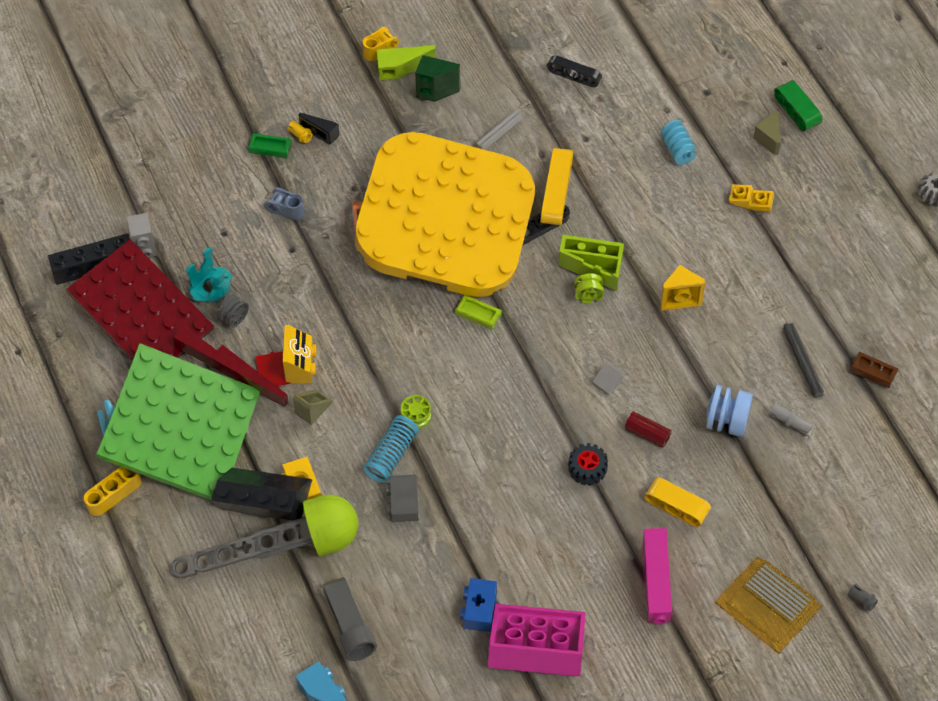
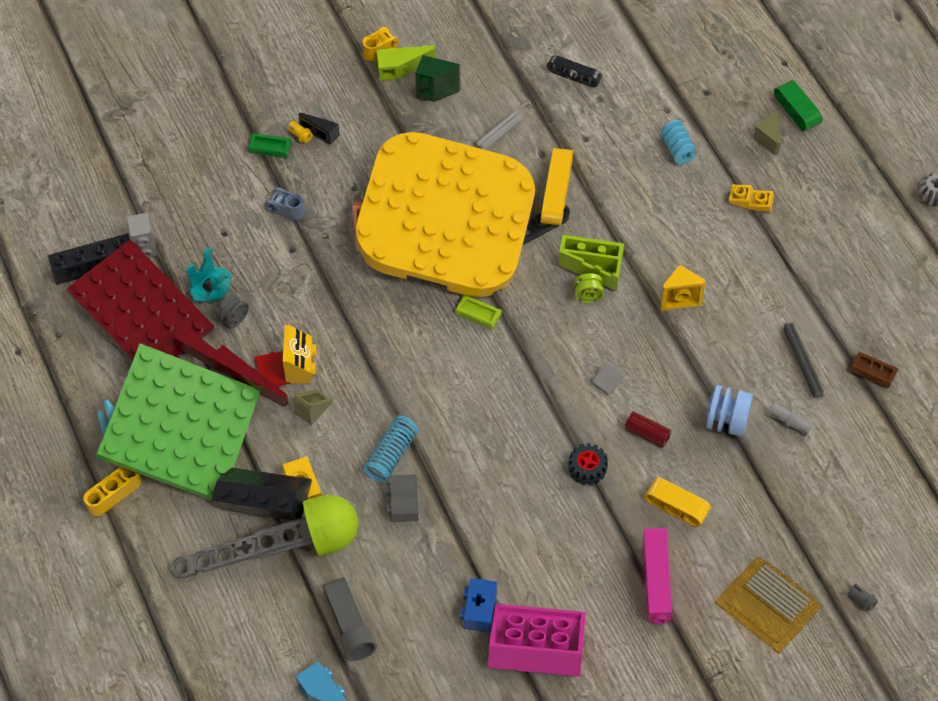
lime wheel [401,395,431,429] -> none

